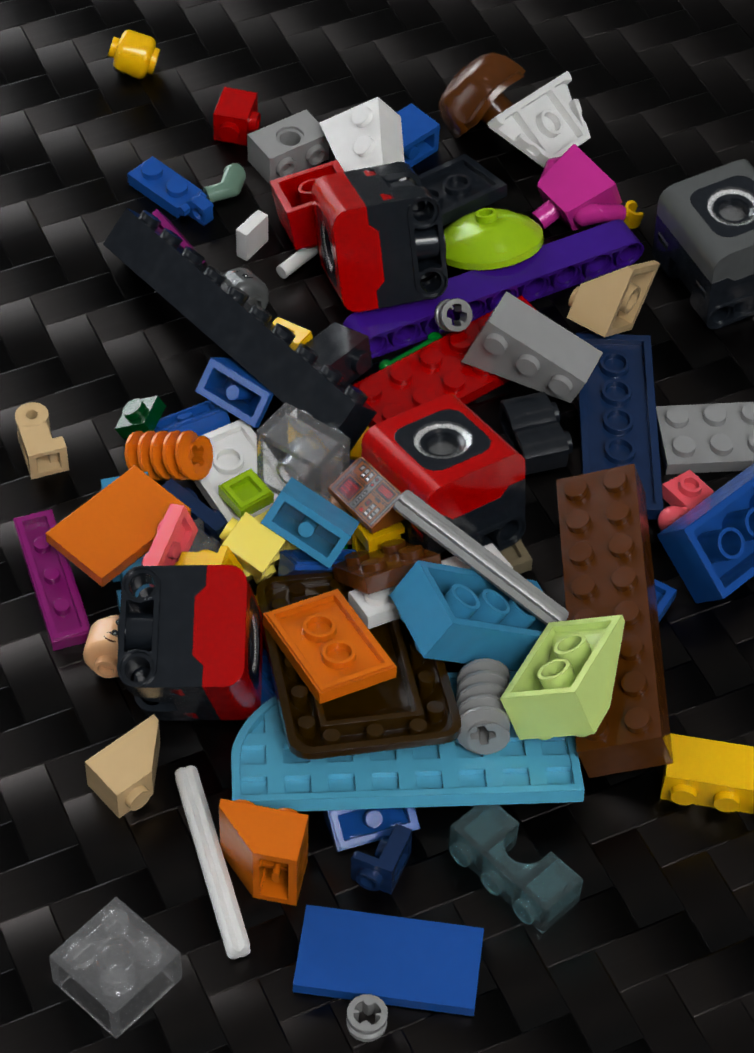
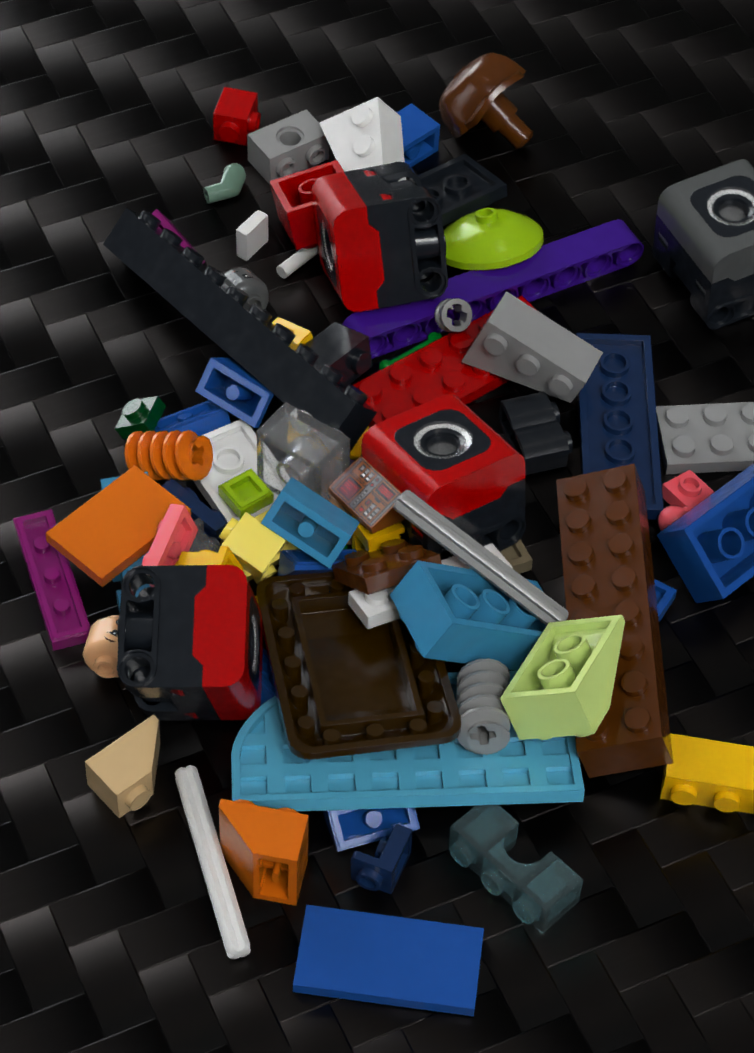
tan leg [15,402,69,480] -> none
clear brick [49,897,182,1039] -> none
yellow head [108,29,160,79] -> none
blue hinge [127,156,214,226] -> none
orange tile [263,589,397,704] -> none
light grey bush [346,994,388,1042] -> none
white wing [487,71,591,168] -> none
dark pink torso [531,144,644,230] -> none
tan slope [566,260,660,338] -> none

